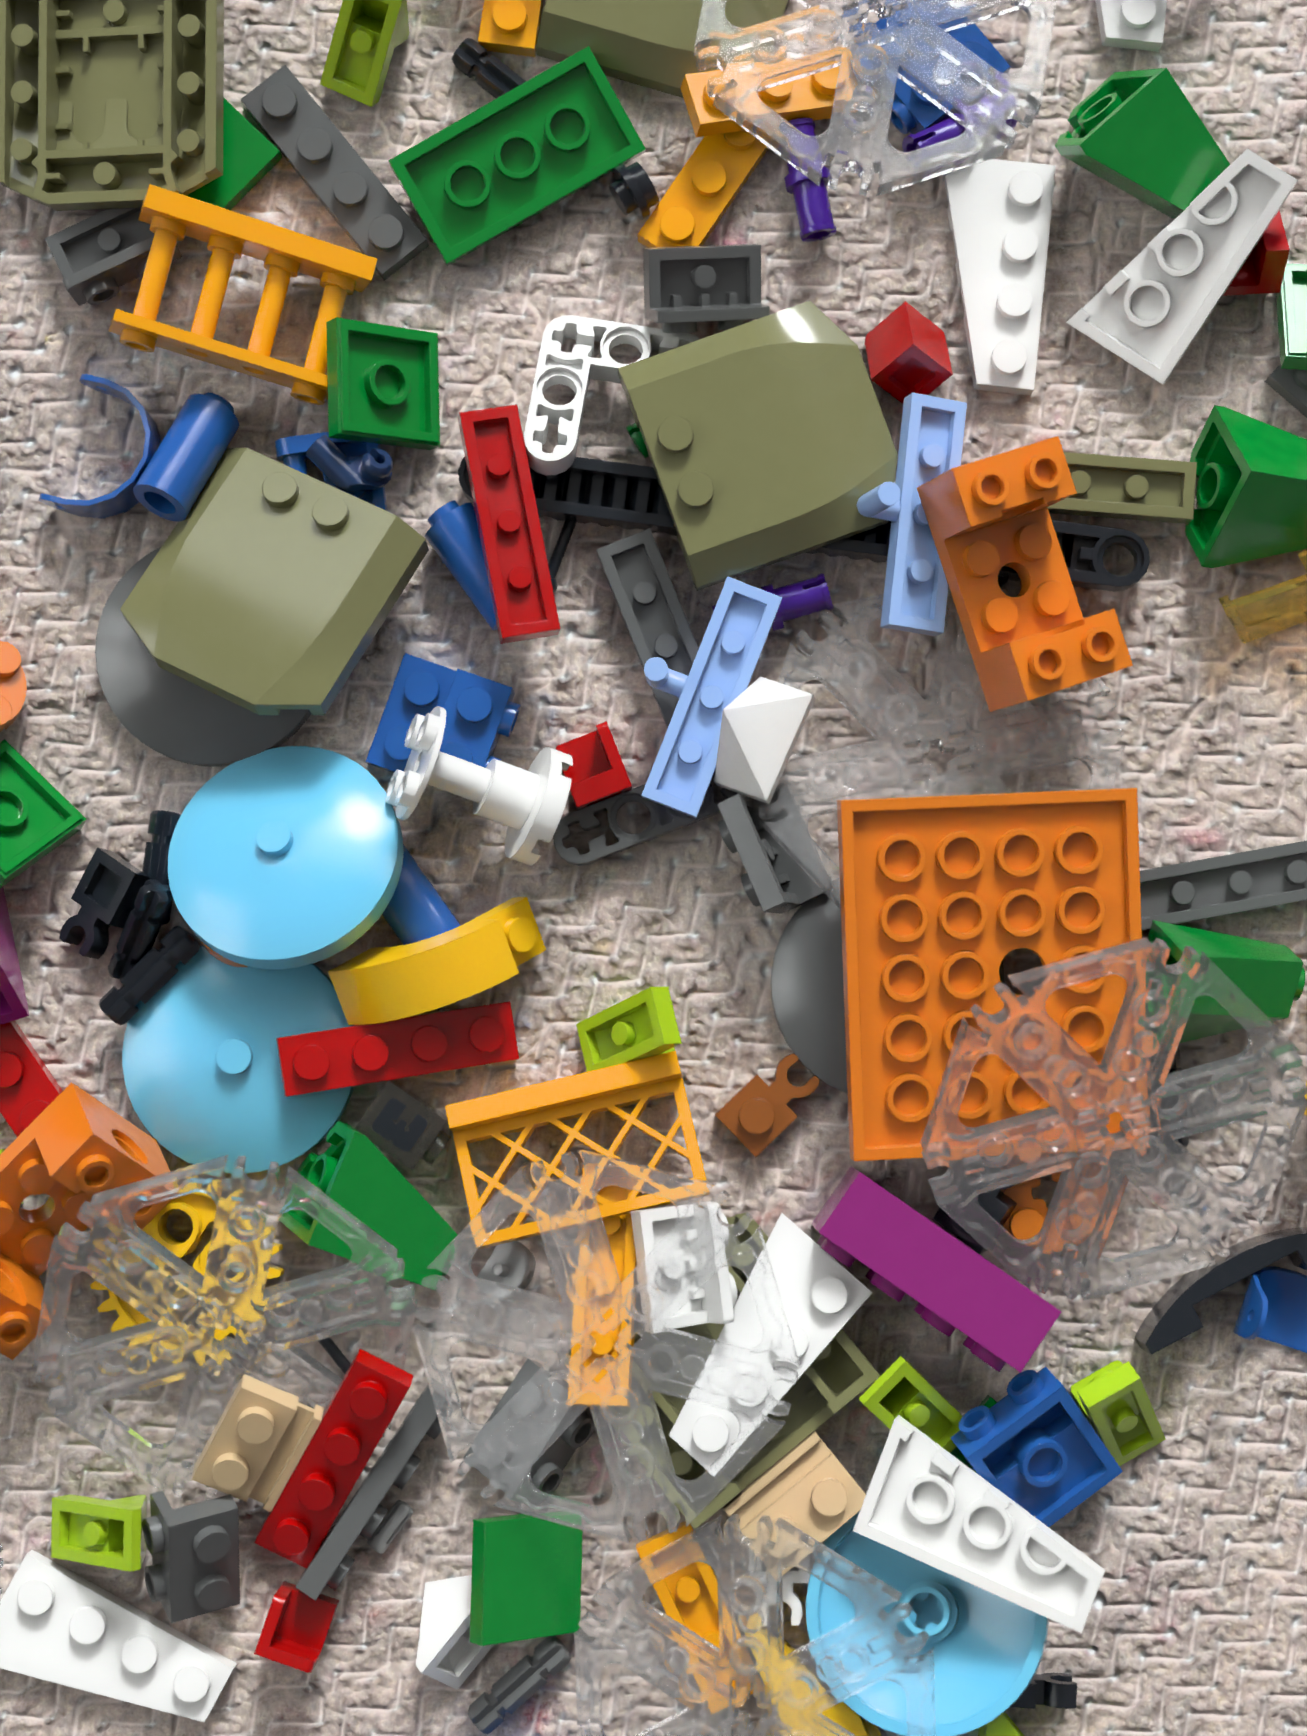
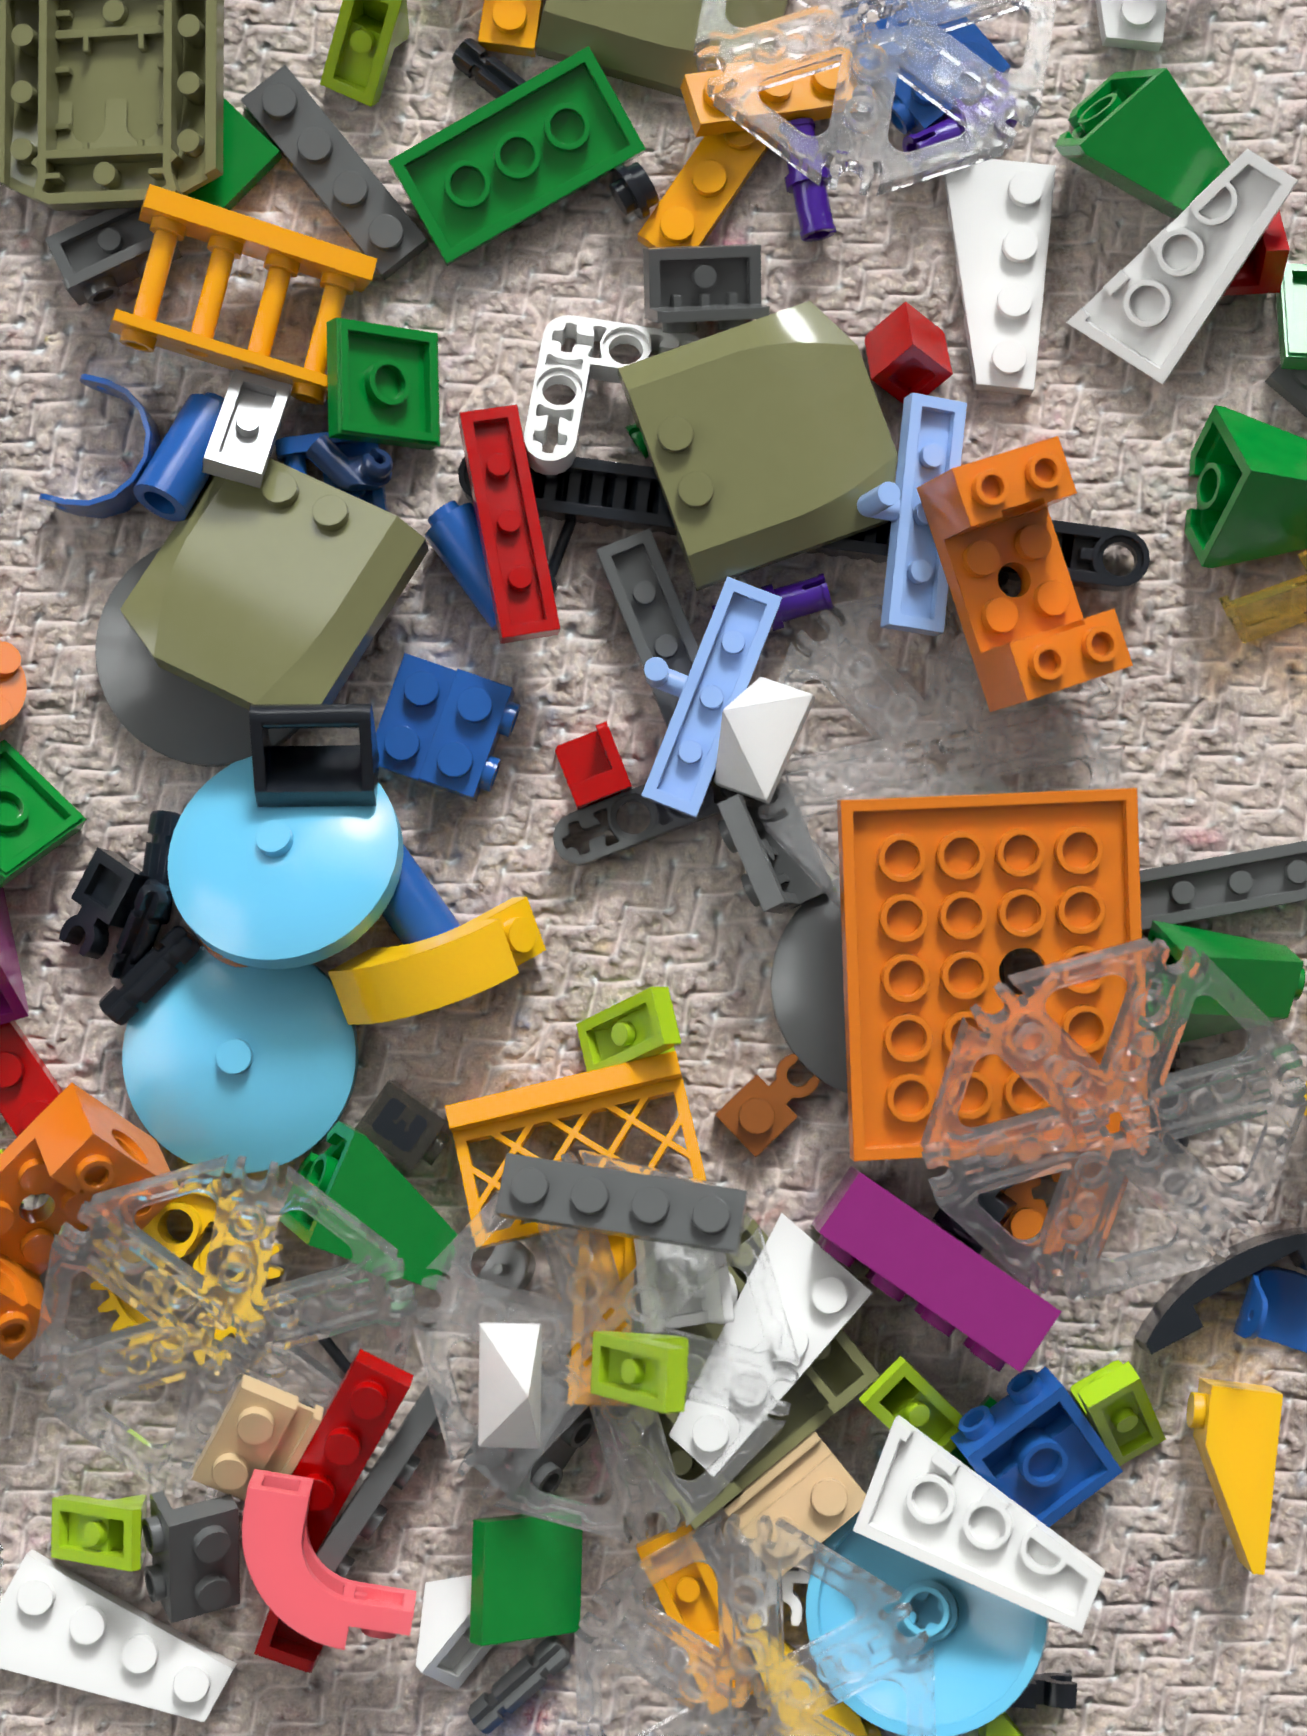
red plate [276,1001,519,1097] -> none
light grey piece [367,1500,414,1554] -> none
white piece [385,706,573,866] -> none
olive plate [1048,452,1197,524] -> none
none -> plate [202,369,292,488]
none -> coral arch [242,1469,417,1650]
none -> black tile [249,704,380,807]
none -> white slope [478,1322,542,1449]
none -> dark grey plate [495,1153,748,1255]
none -> lime slope [591,1331,689,1413]
none -> yellow slope [1186,1378,1283,1575]

